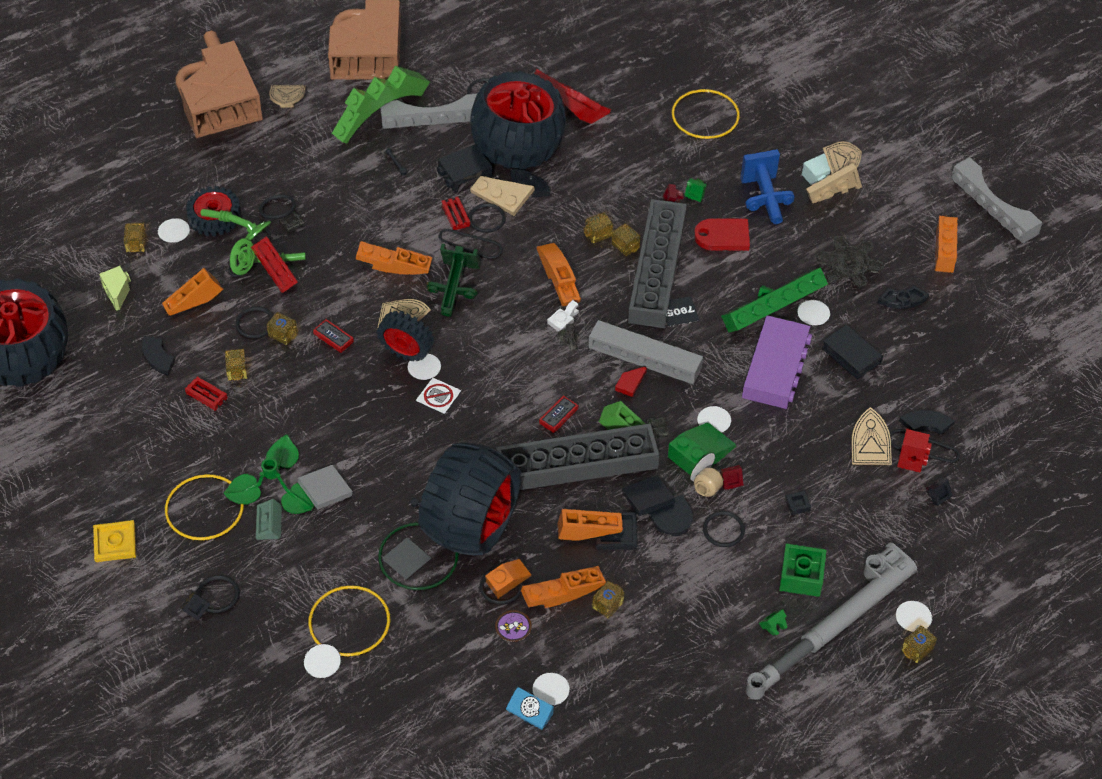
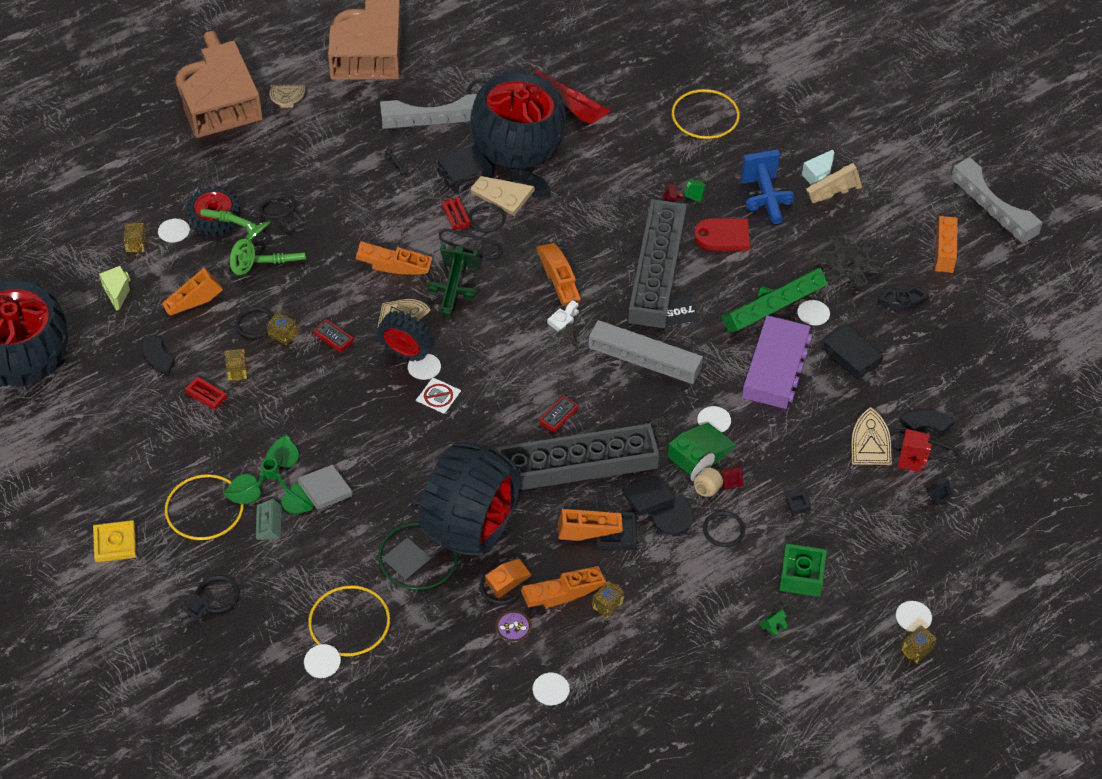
red tile [251,236,298,293] -> none
bright green arch [332,66,430,144] -> none
dark azure slope [506,687,554,730] -> none
clear yellow brick [584,212,613,243] -> none
bright green slope [599,401,646,430] -> none
clear yellow brick [612,223,640,256] -> none
red tile [615,367,647,397] -> none
light grey piece [746,543,917,700] -> none
tan shield [823,142,862,174] -> none

